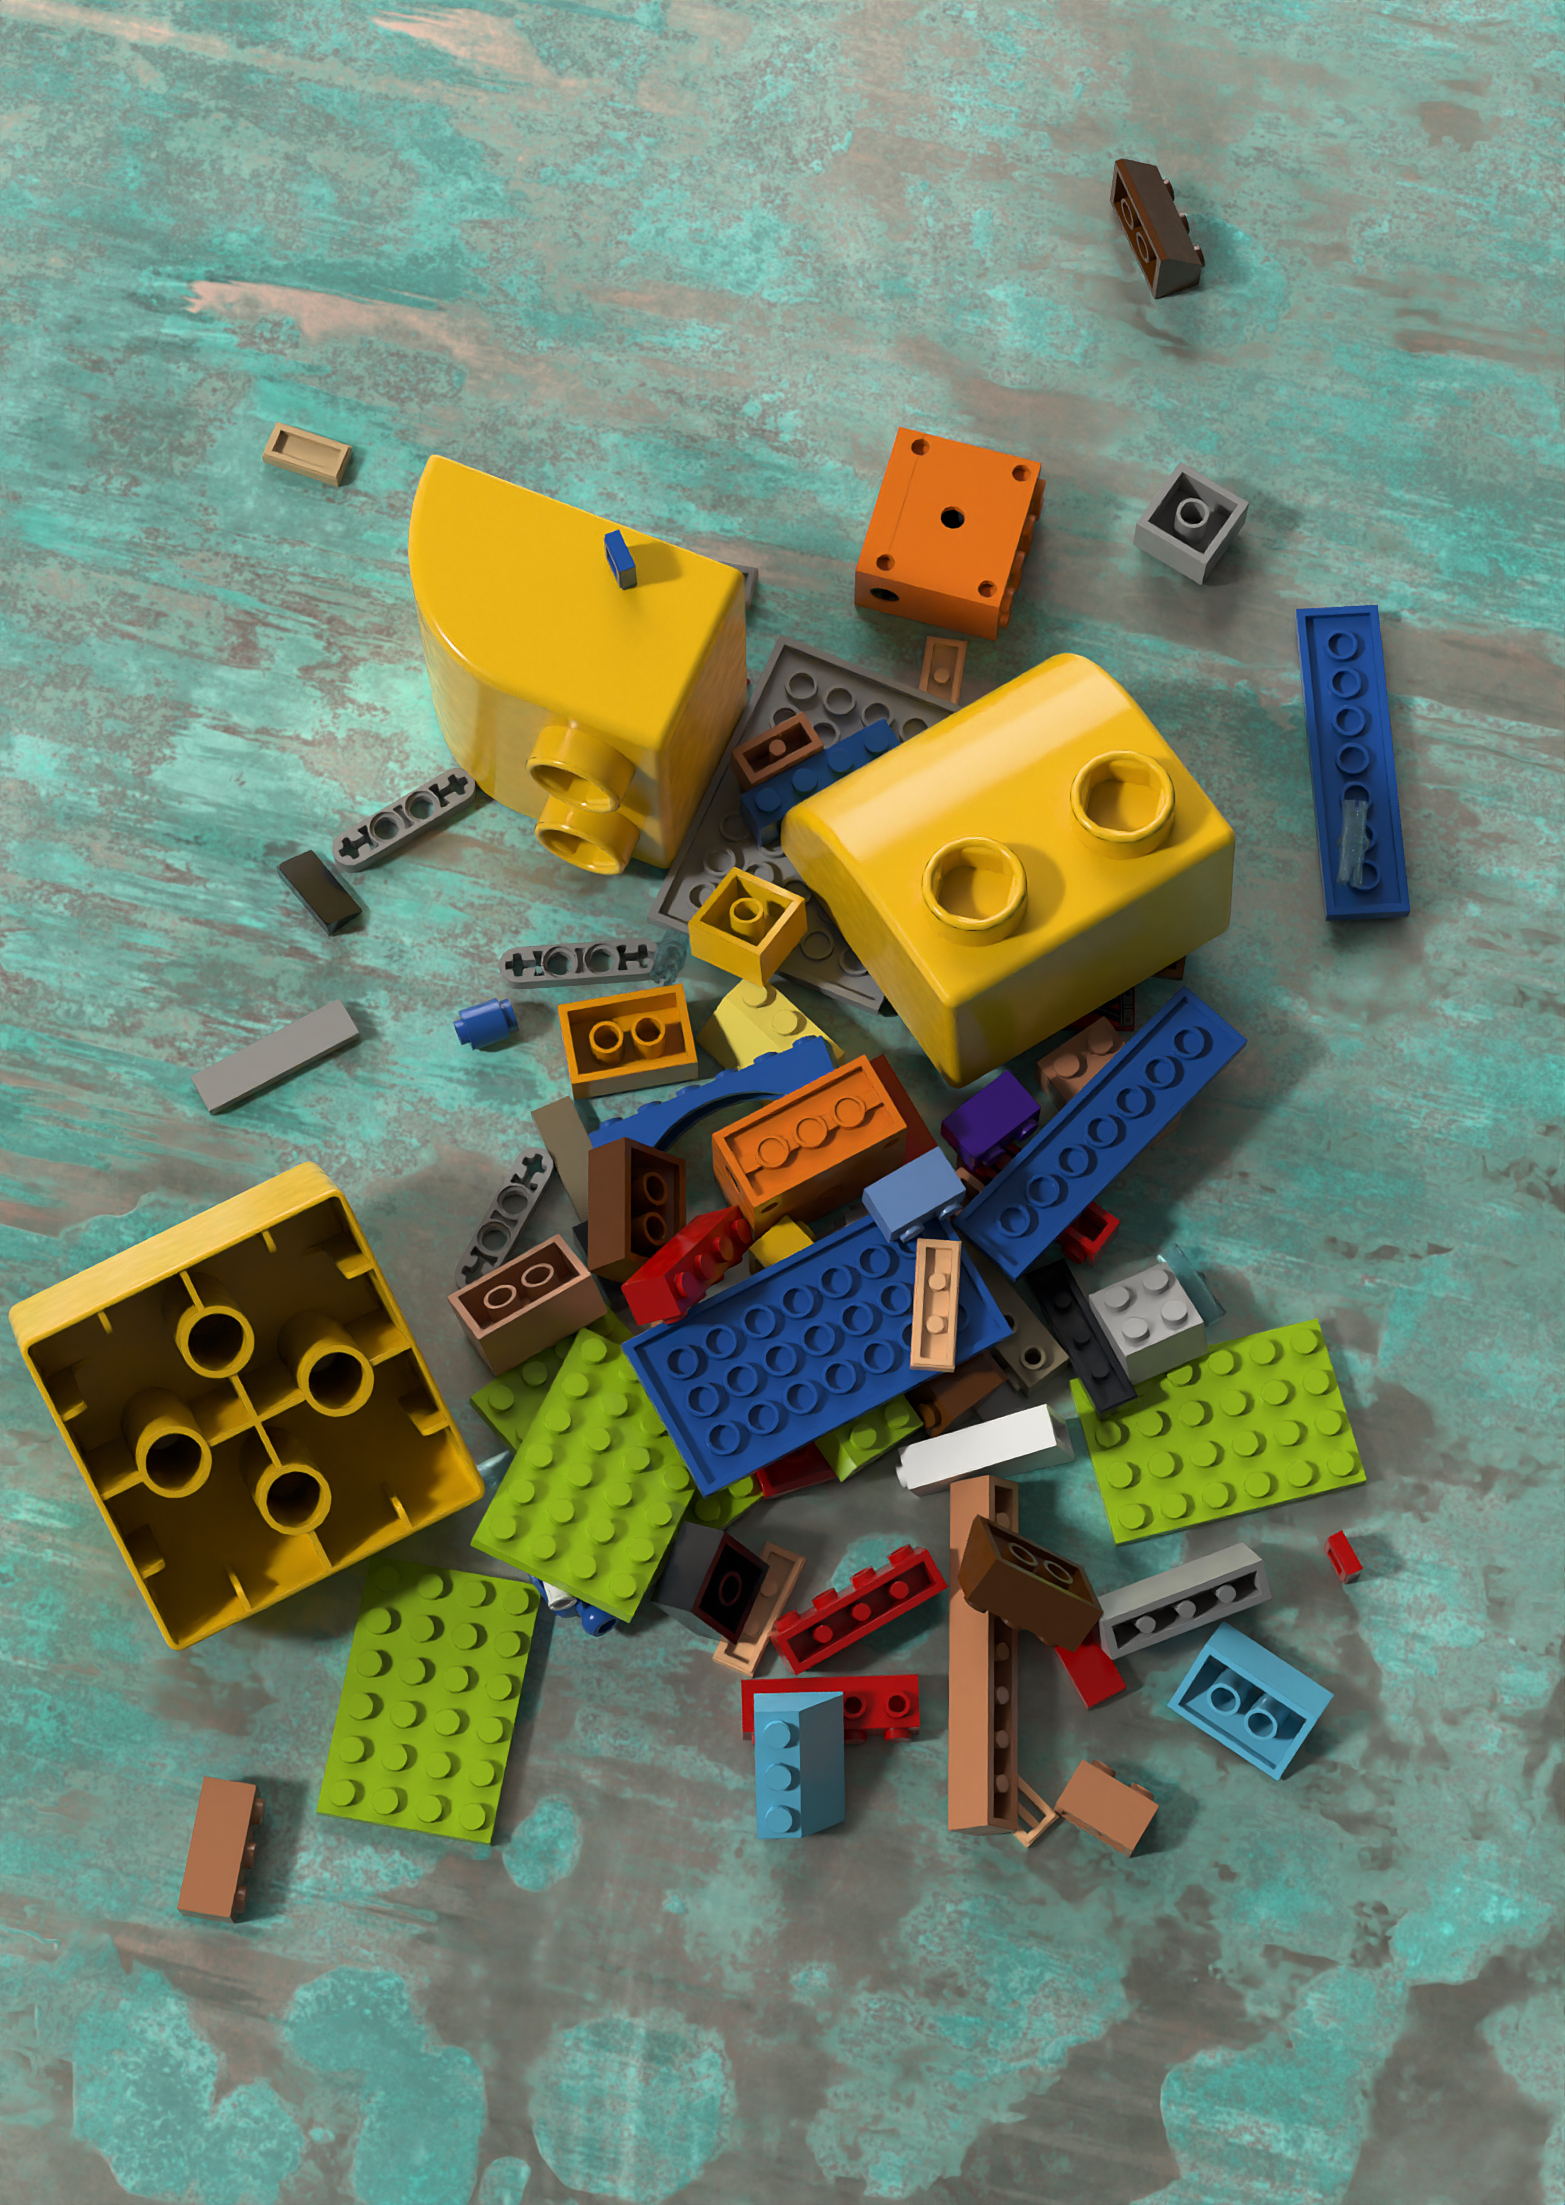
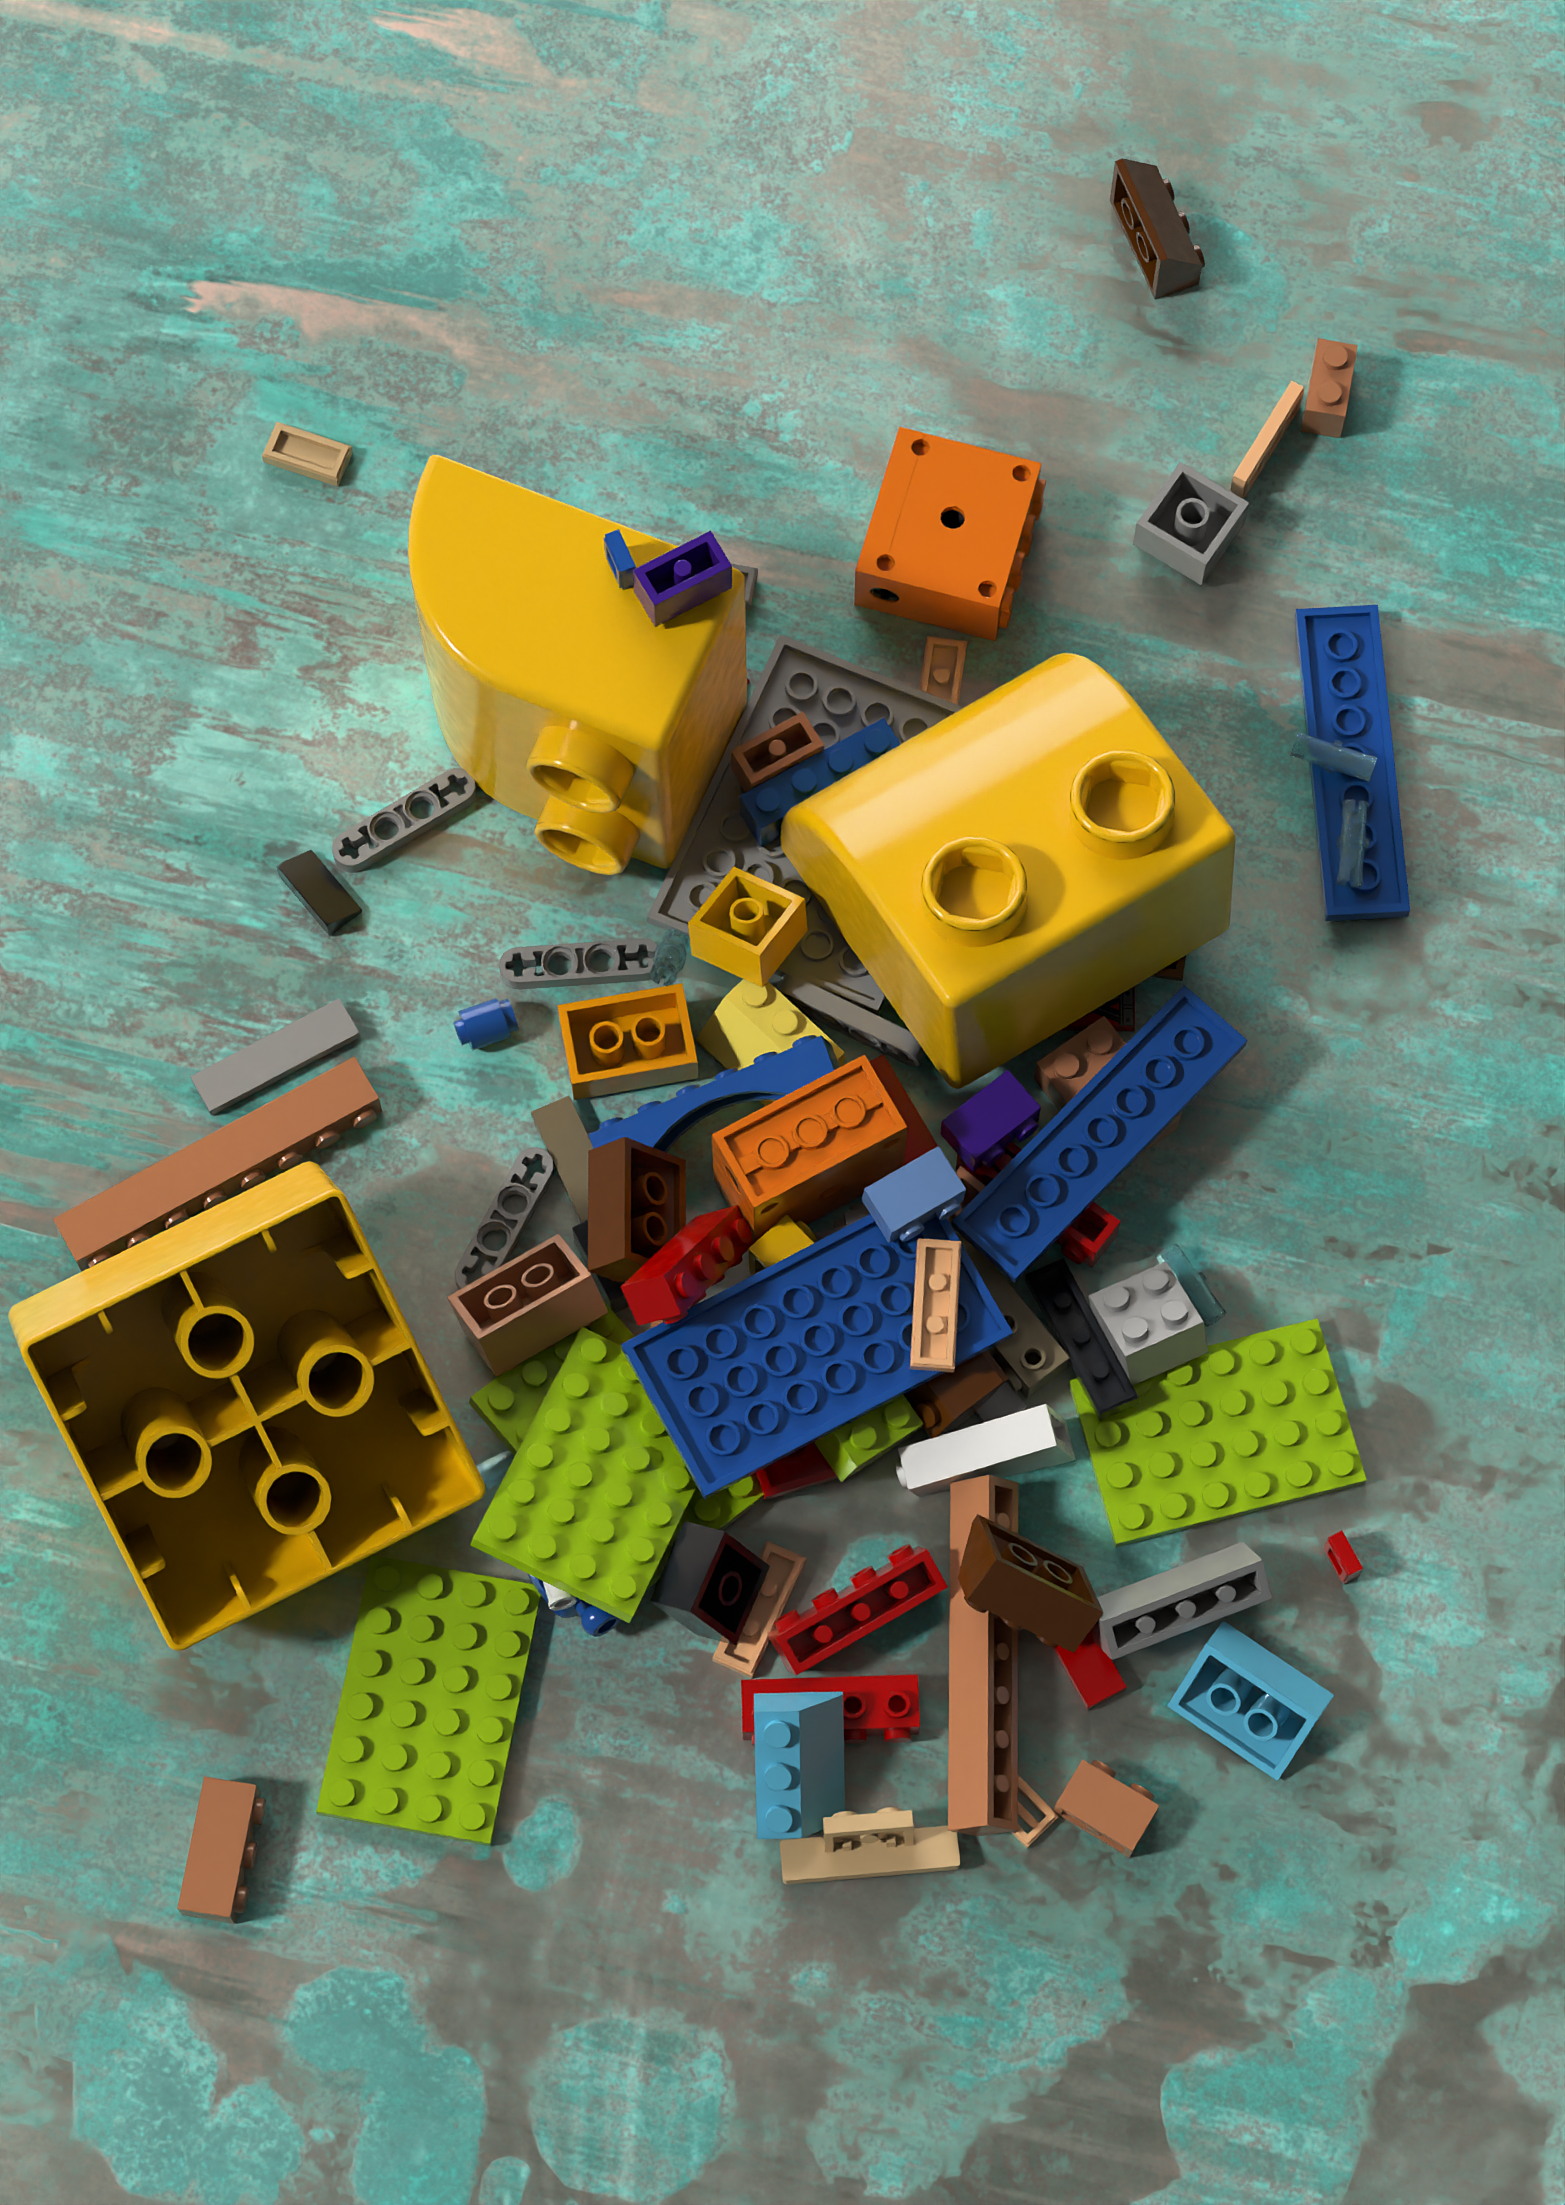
none -> nougat brick [53,1056,382,1272]
none -> brick [633,530,732,627]
none -> light grey beam [776,974,926,1067]
none -> tan bracket [780,1807,960,1884]
none -> light nougat tile [1230,380,1304,499]
none -> clear light blue pin [1290,732,1377,782]
none -> nougat brick [1300,338,1358,438]

